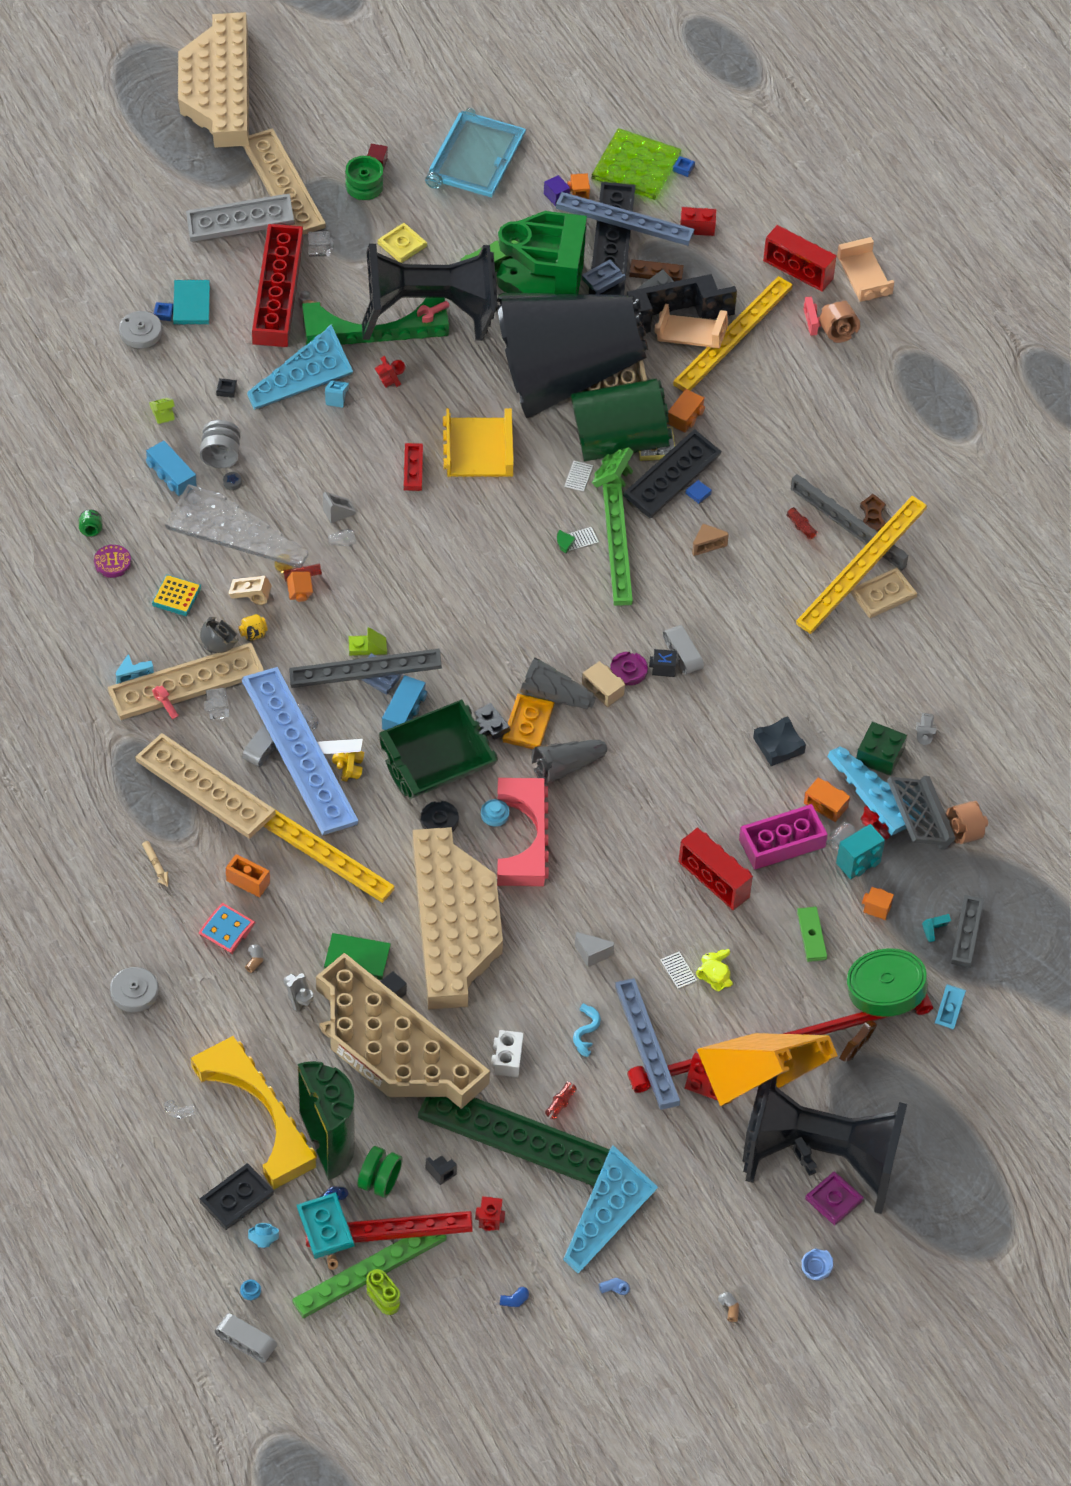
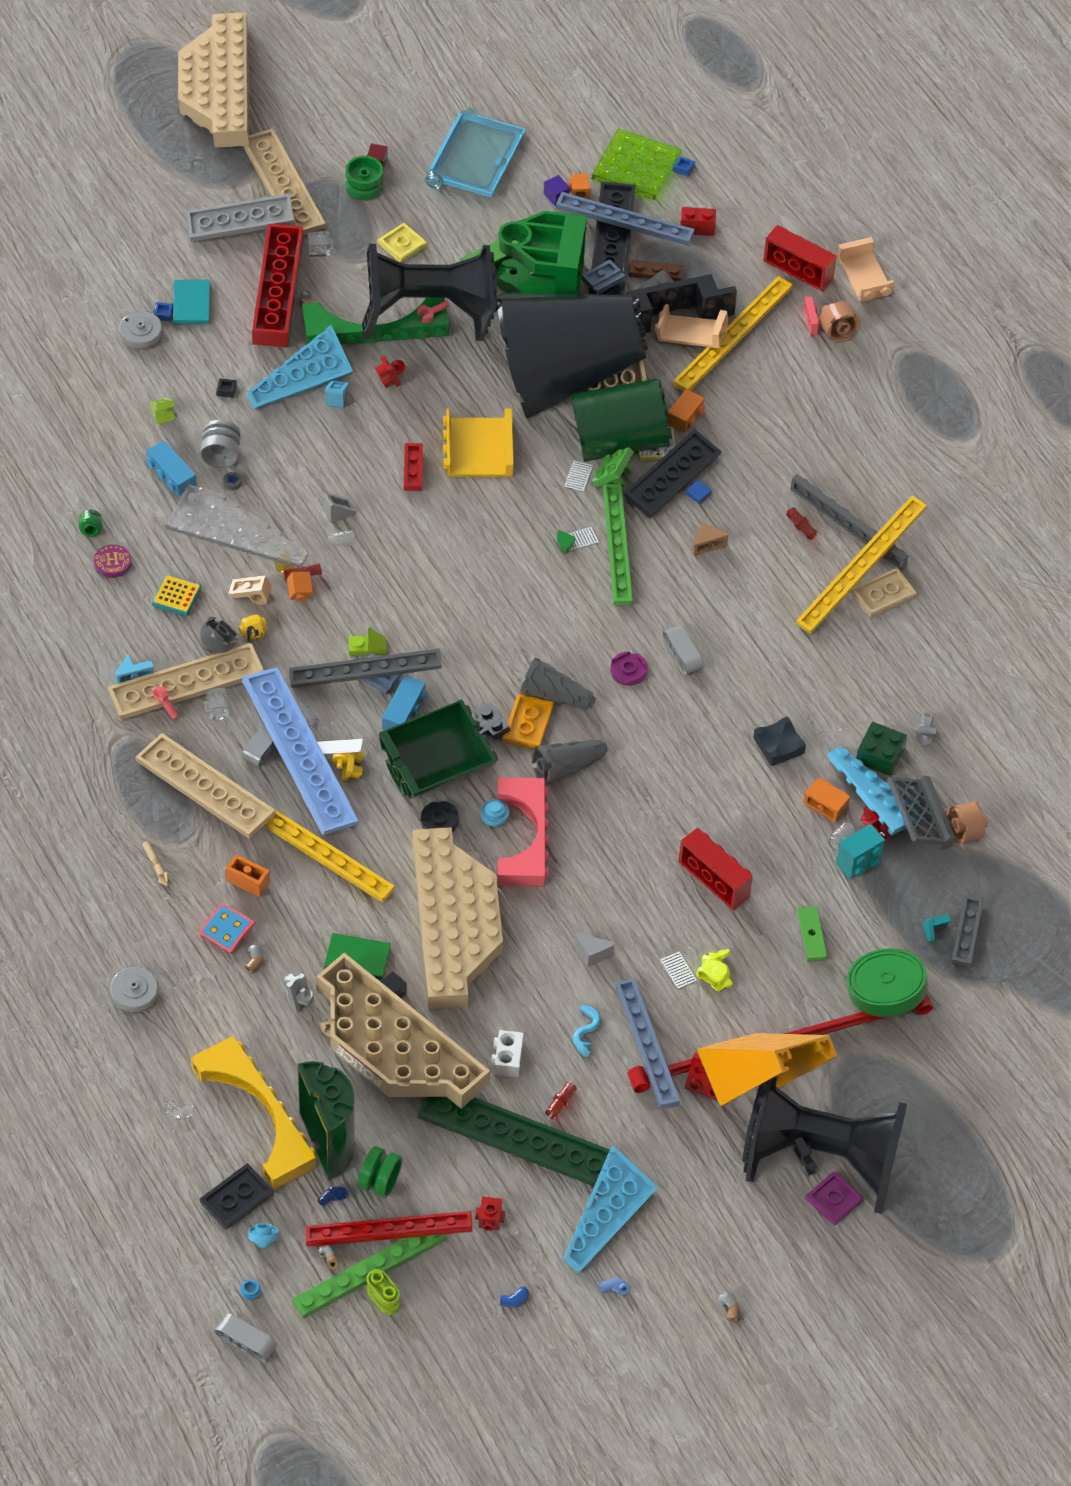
teal tile [296,1192,354,1259] -> none
black panel [425,1156,457,1185] -> none
tan brick [582,661,625,707] -> none
black brick [649,649,677,677] -> none
dark pink brick [739,804,828,870] -> none
light blue hair [802,1248,833,1281] -> none
reddish brown tile [839,1020,877,1062] -> none
reddish brown tile [860,494,886,532] -> none
orange brick [862,887,894,920] -> none
medium azure slope [935,984,966,1029] -> none

